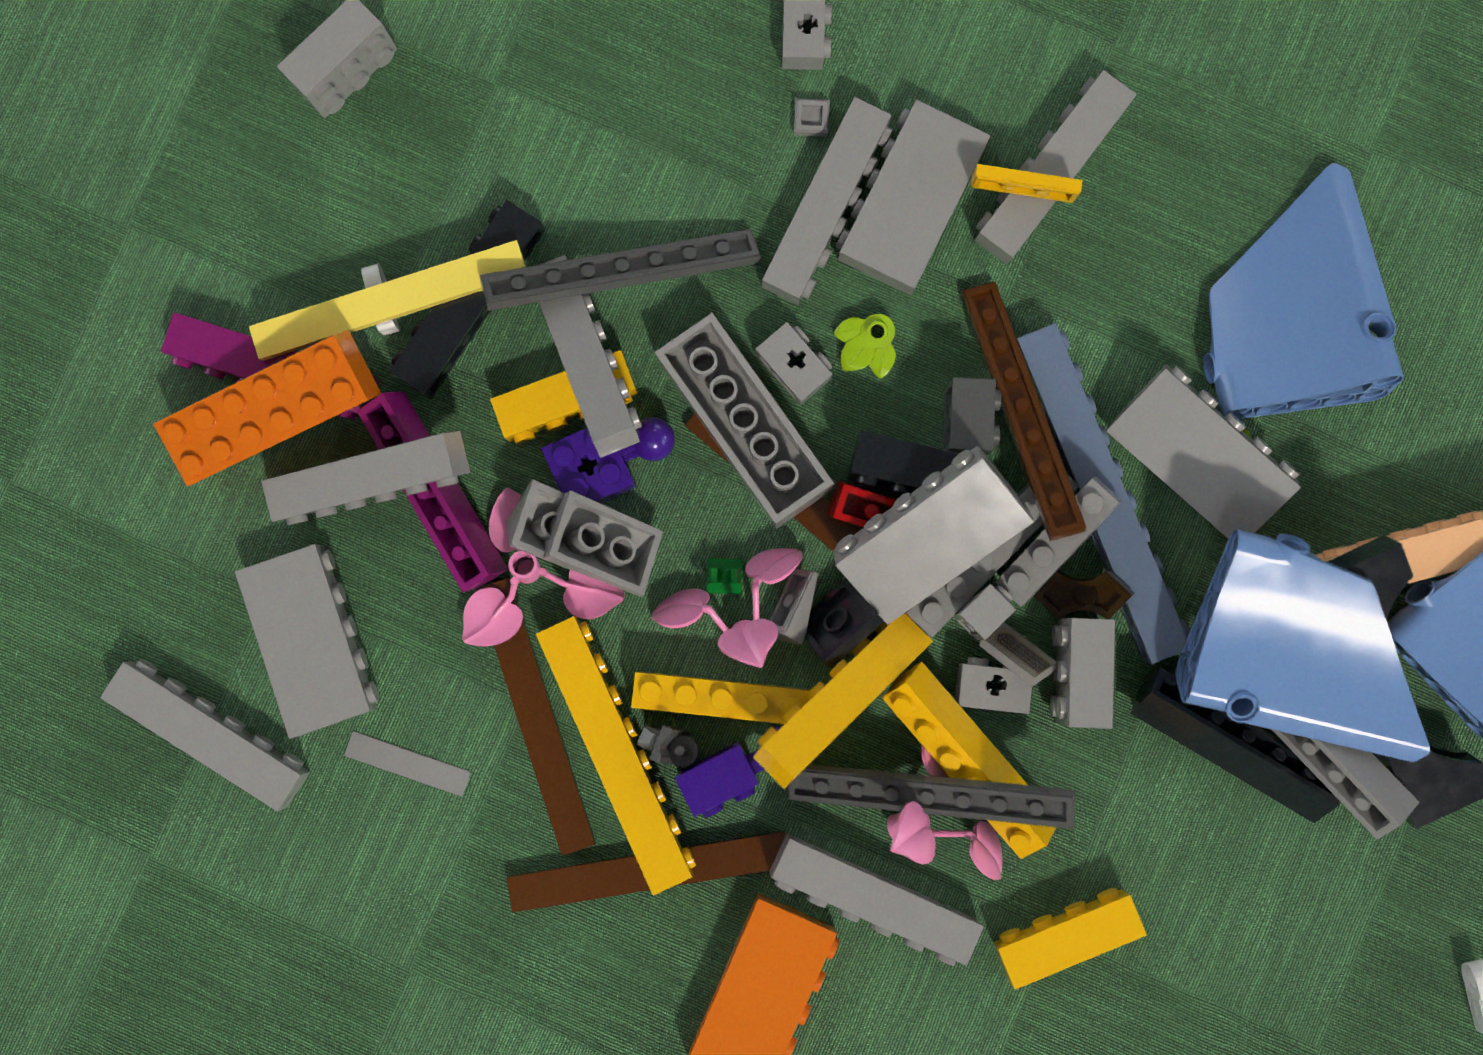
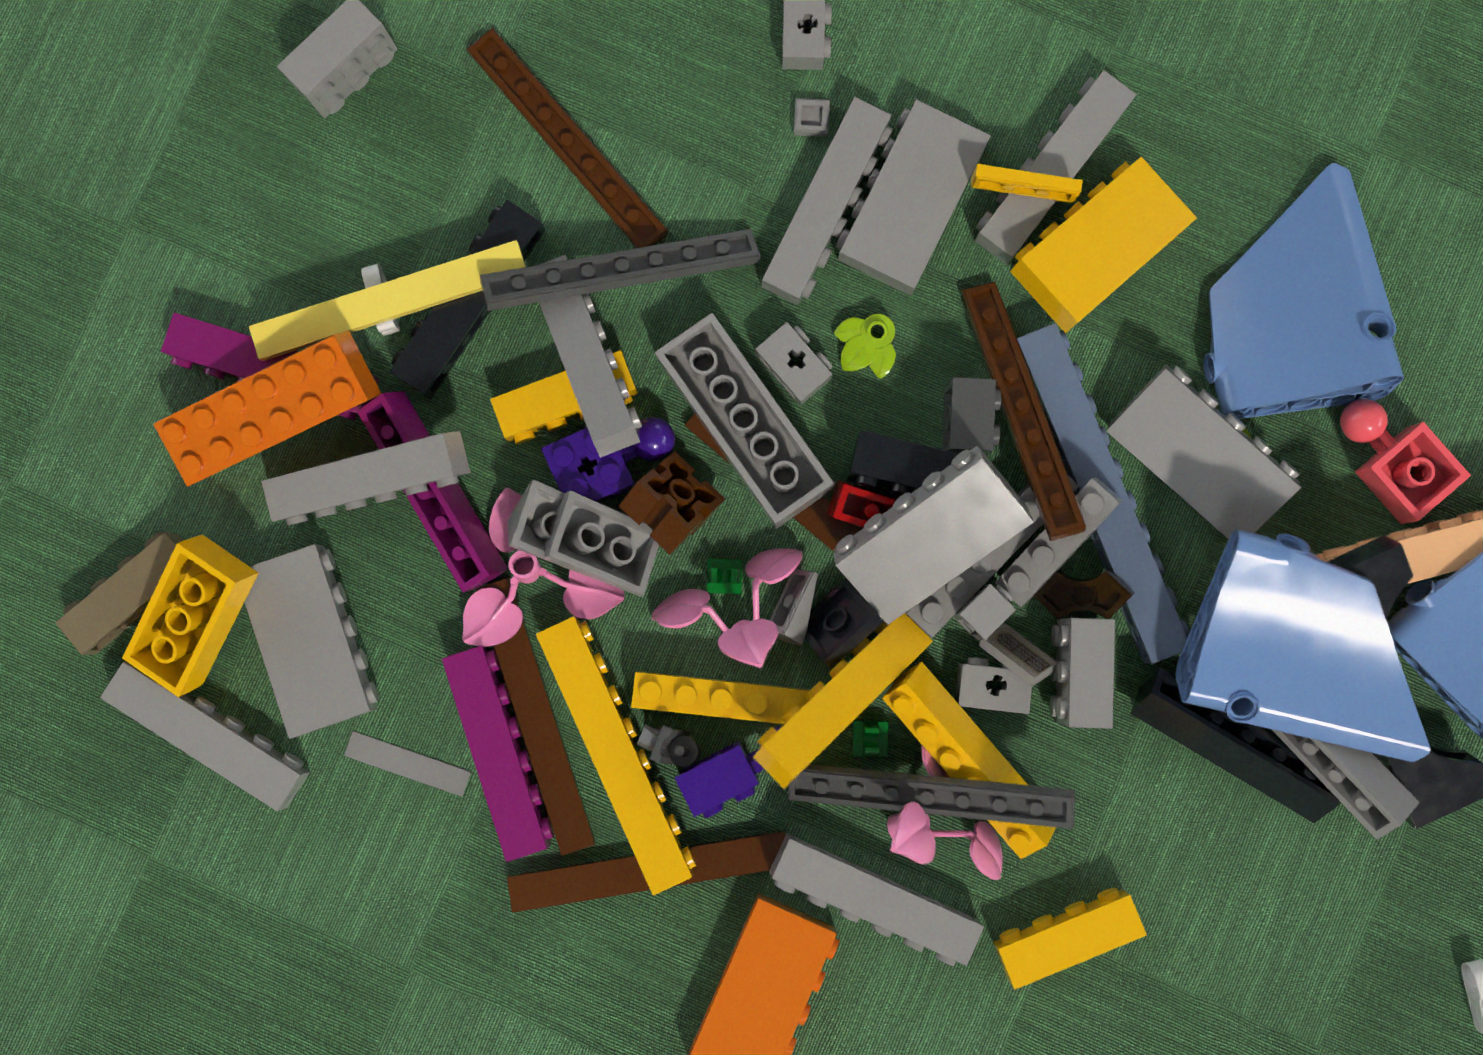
none -> dark tan brick [55,532,183,655]
none -> yellow brick [122,534,259,698]
none -> magenta brick [442,645,554,862]
none -> reddish brown tile [466,28,669,248]
none -> reddish brown brick [619,451,725,555]
none -> green tile [852,720,888,757]
none -> yellow brick [1010,157,1197,333]
none -> coral brick [1340,399,1471,524]

